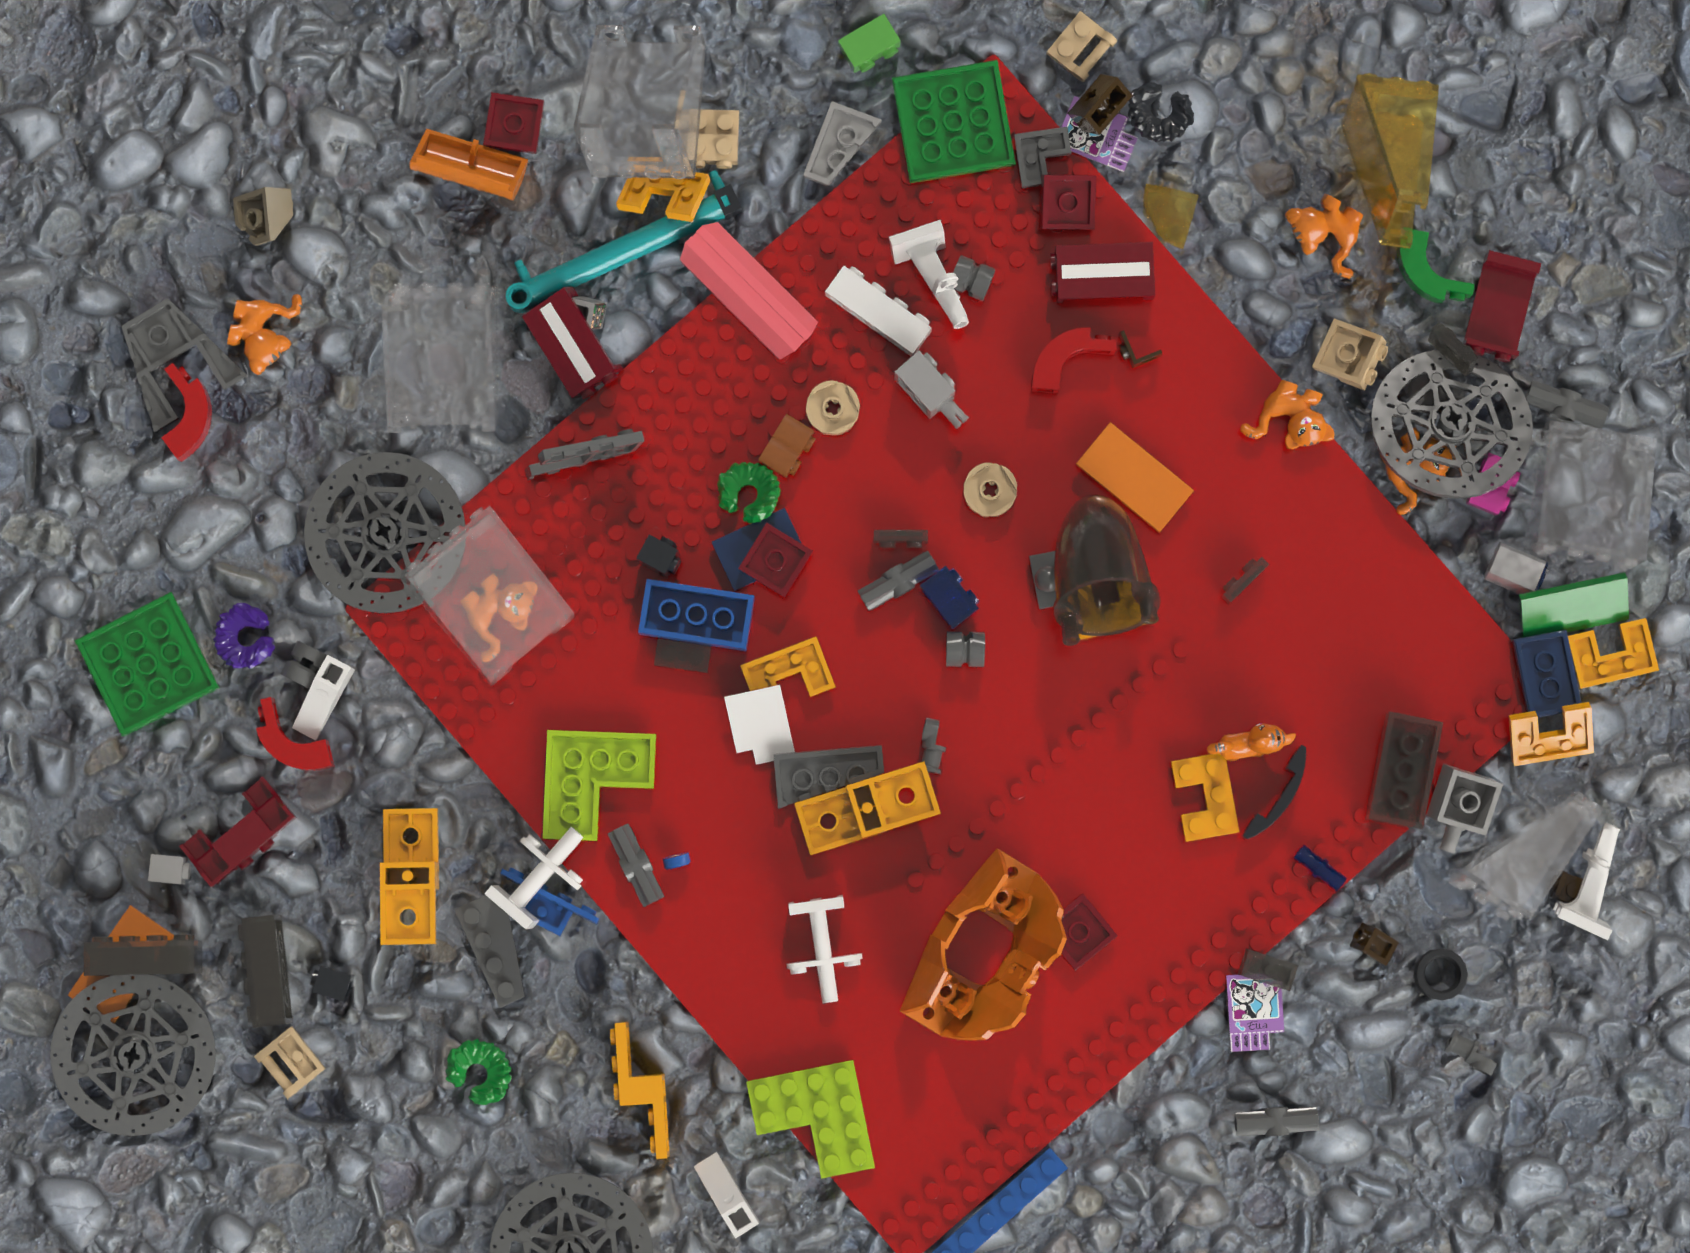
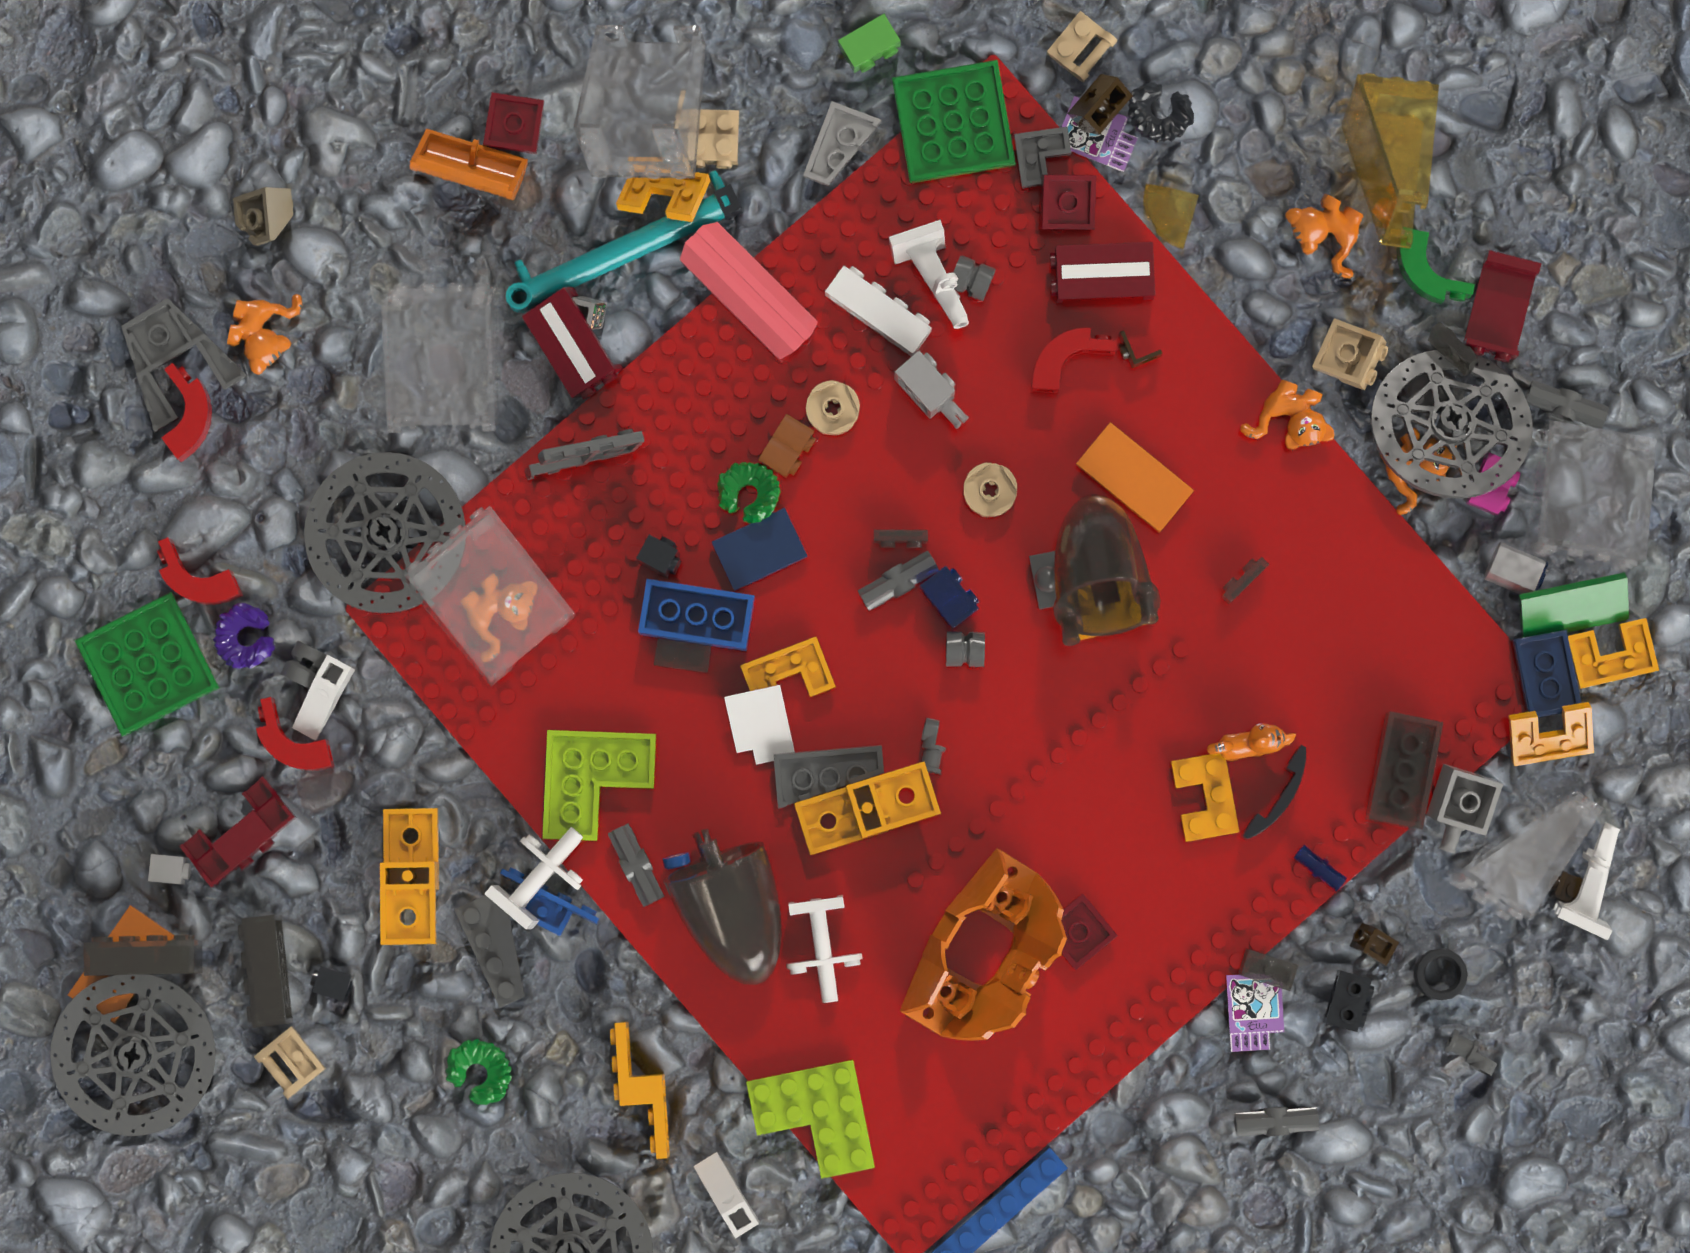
dark red plate [738,523,813,598] -> none
none -> red arch [157,537,243,605]
none -> clear smoke windscreen [664,828,782,985]
none -> black brick [1323,970,1374,1032]

